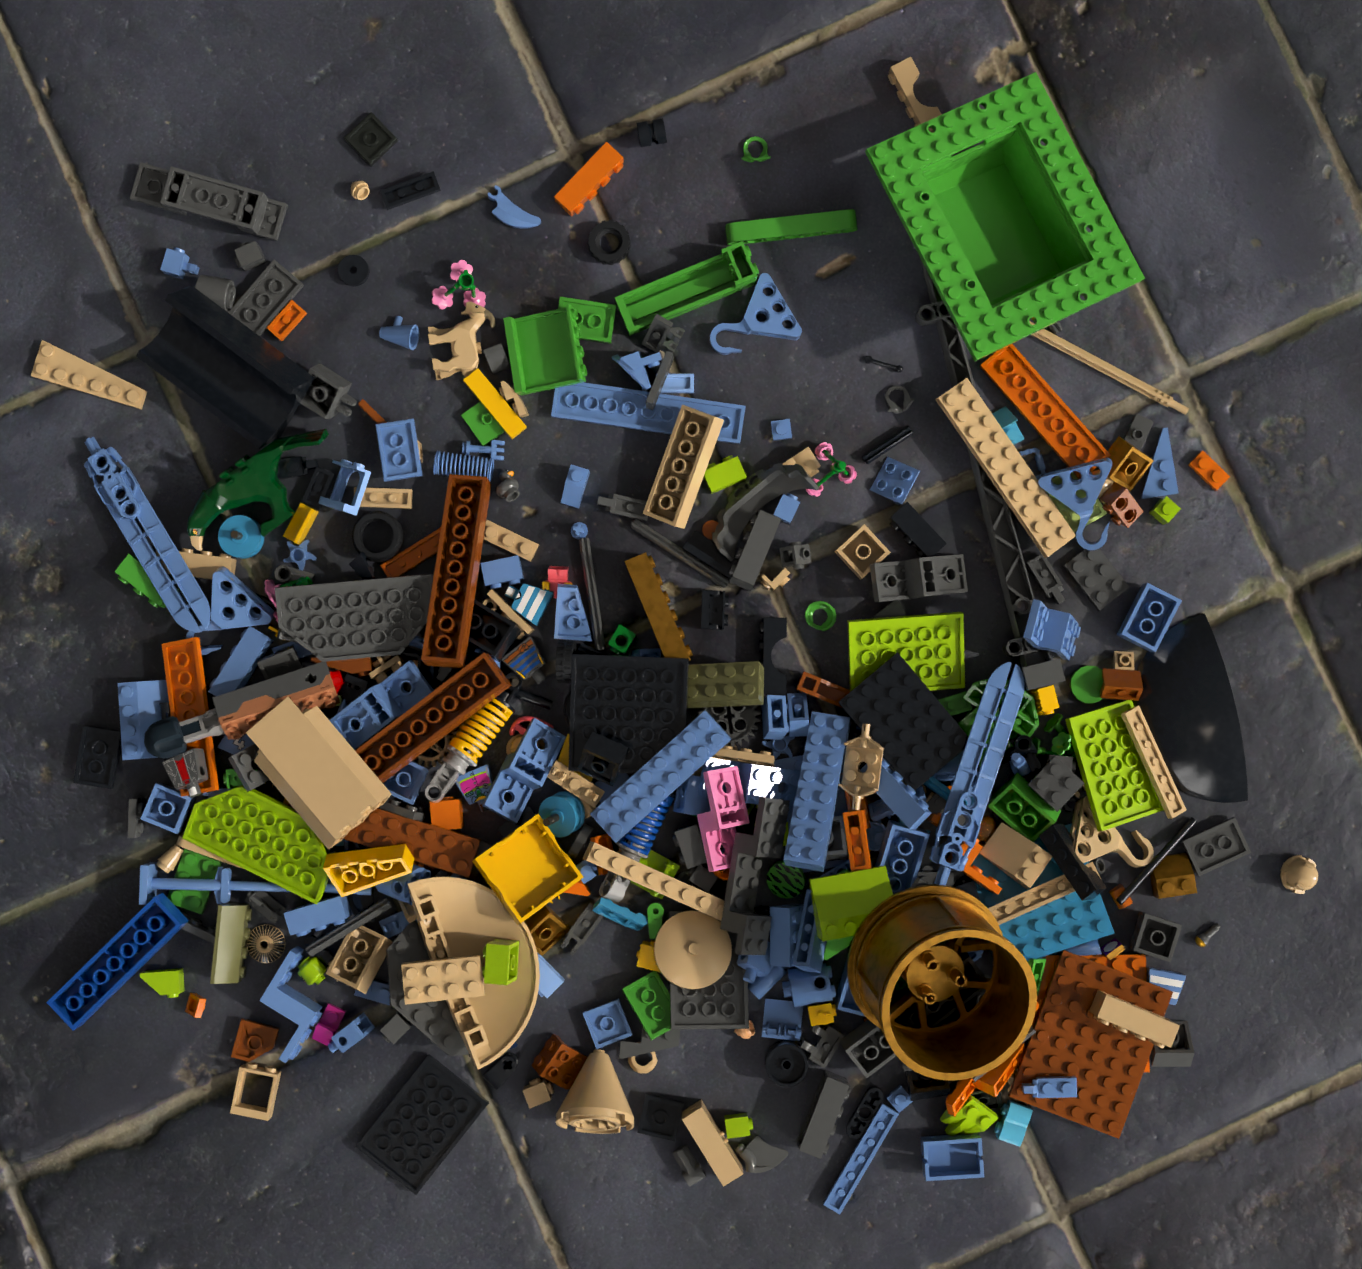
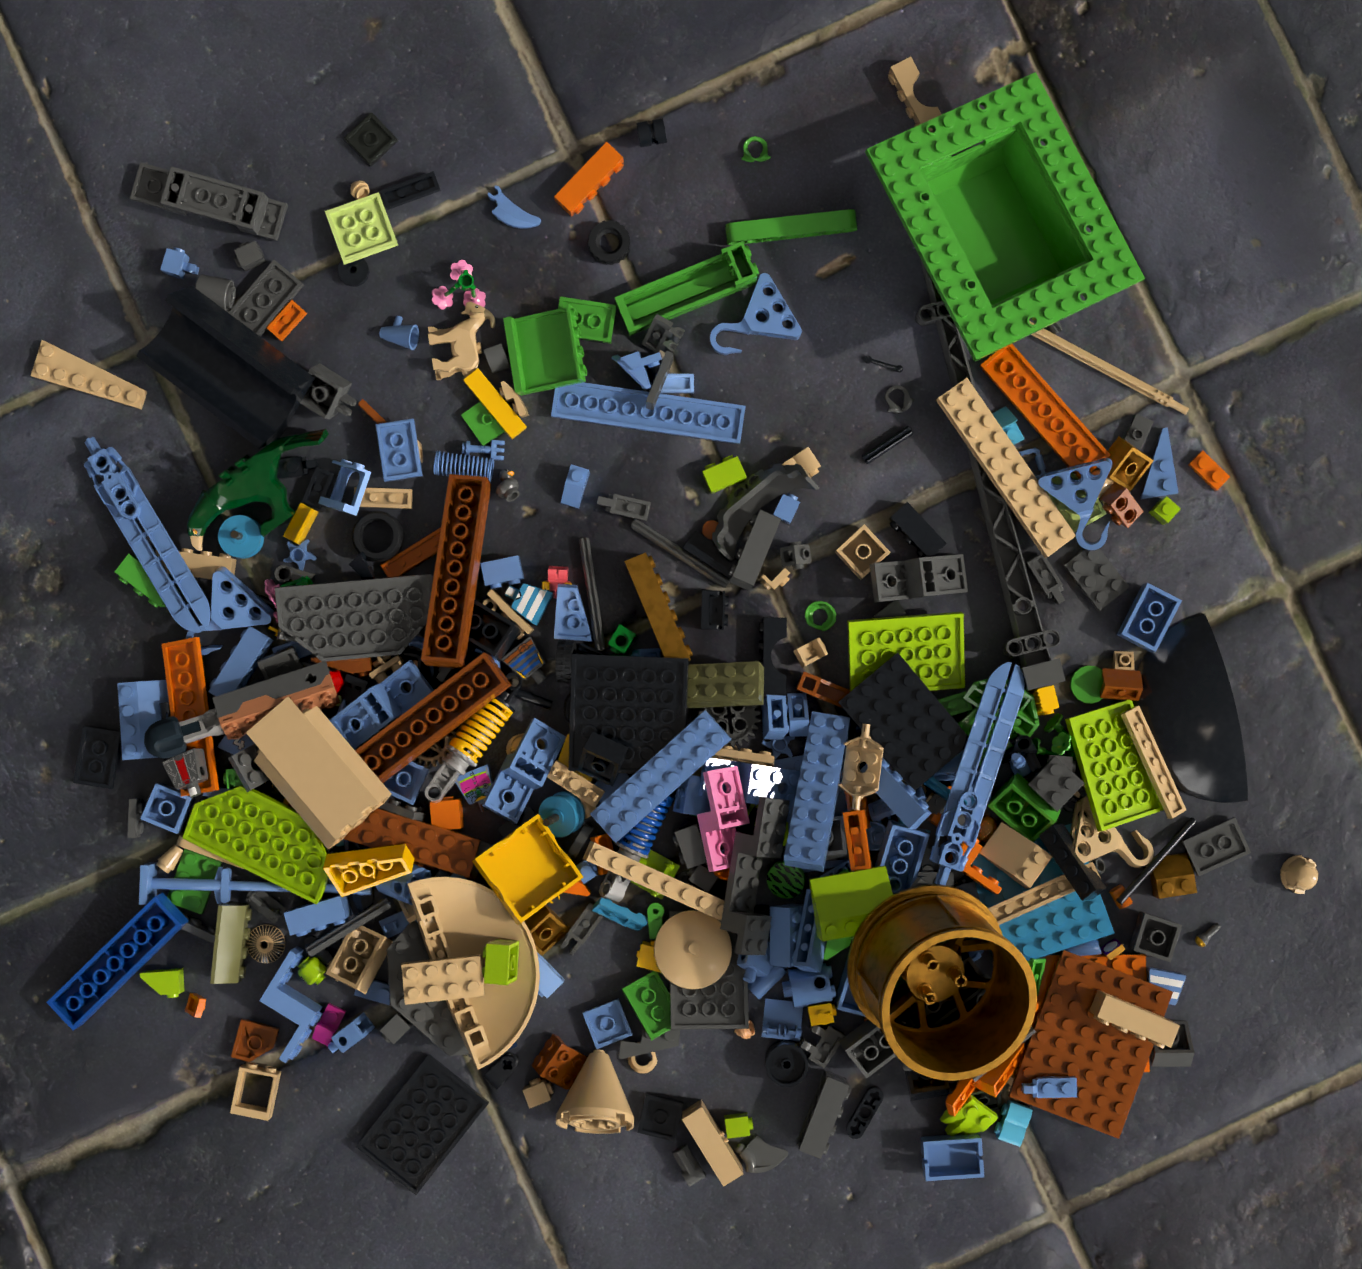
tan plate [484,520,539,562] -> none
coral piece [509,716,554,736] -> none
medium blue piece [571,522,588,540] -> none
tan brick [643,405,724,529] -> none
medium blue plate [770,419,792,441] -> none
bright pink plant [806,442,857,497] -> none
medium blue plate [823,1103,899,1215] -> none
medium blue hinge [870,456,920,505] -> none
medium blue plate [886,1084,913,1113] -> none
medium blue bracket [1023,599,1081,661] -> none
none -> yellowish green plate [325,192,398,265]
none -> tan bracket [794,638,828,668]

